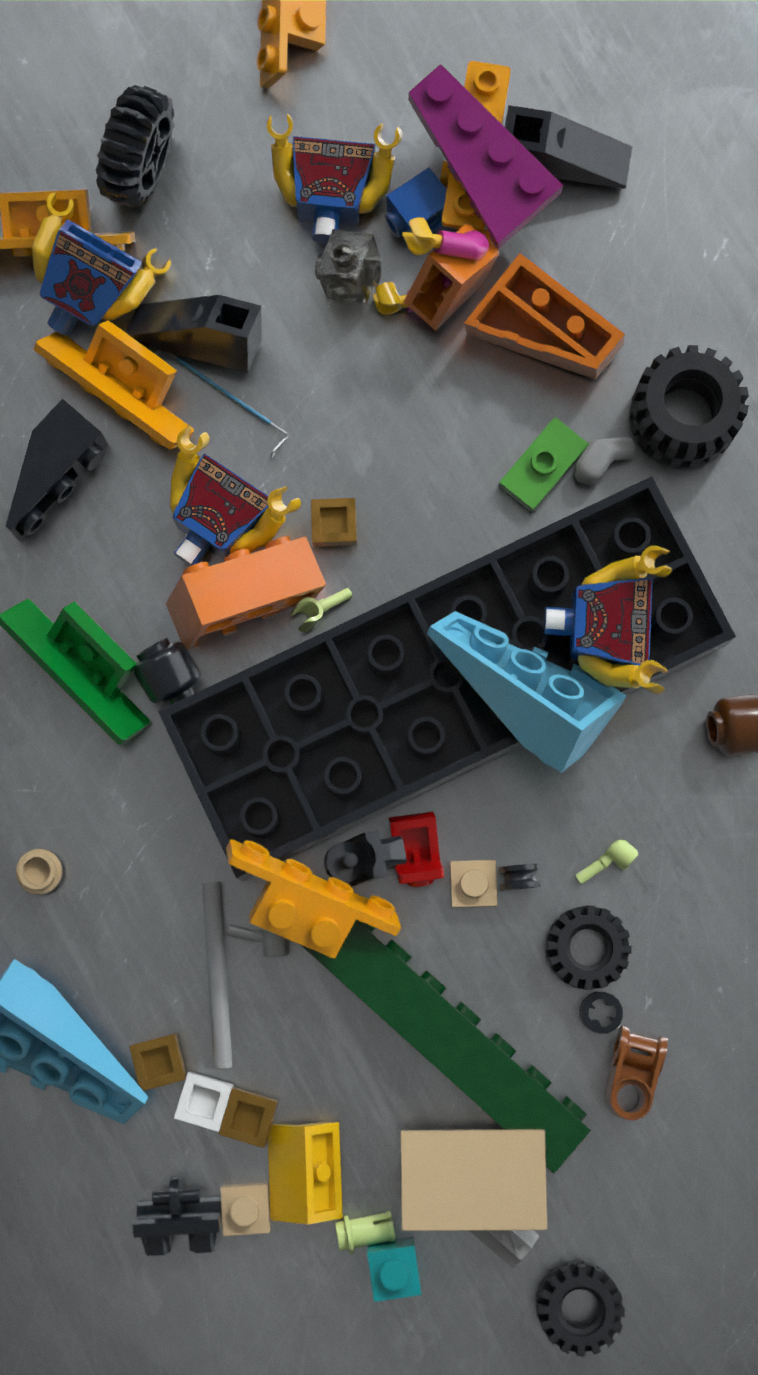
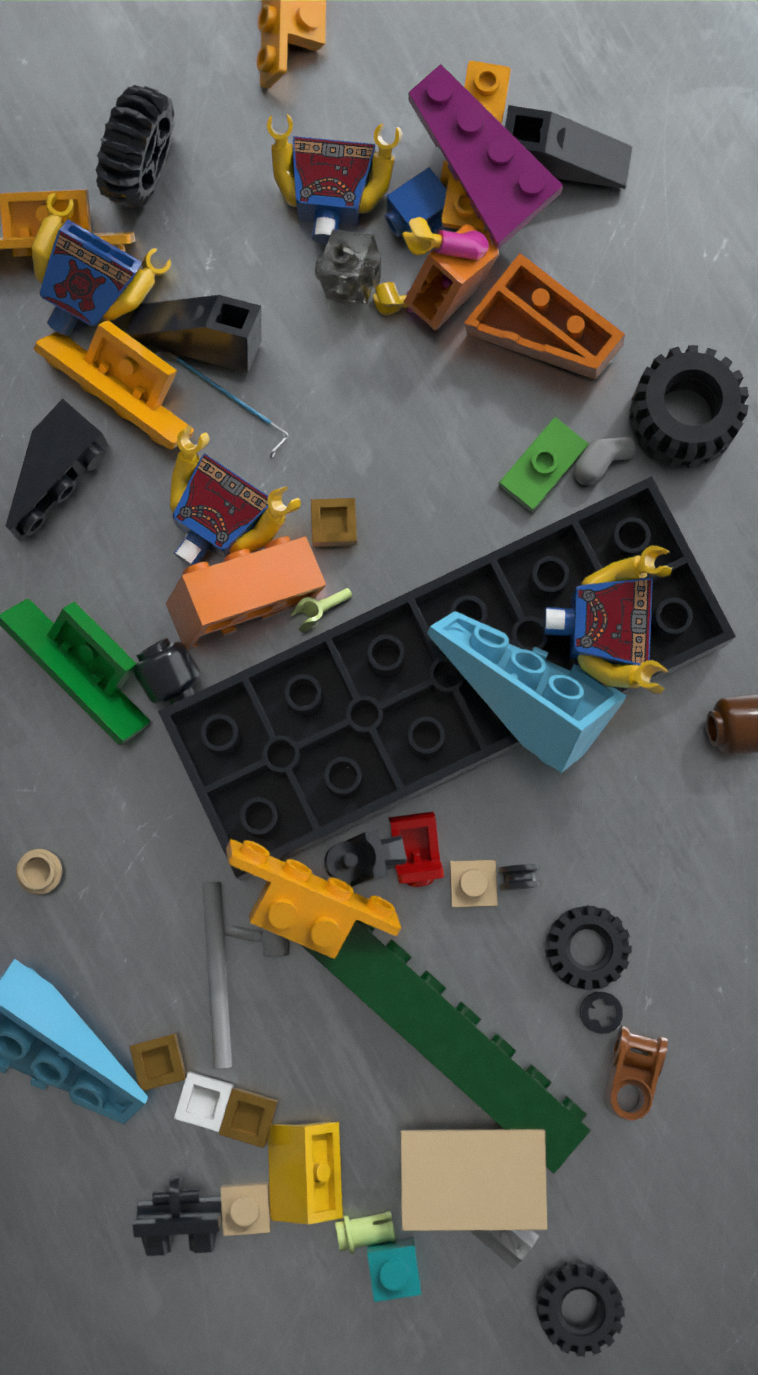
yellowish green hand [575,839,638,884] -> none

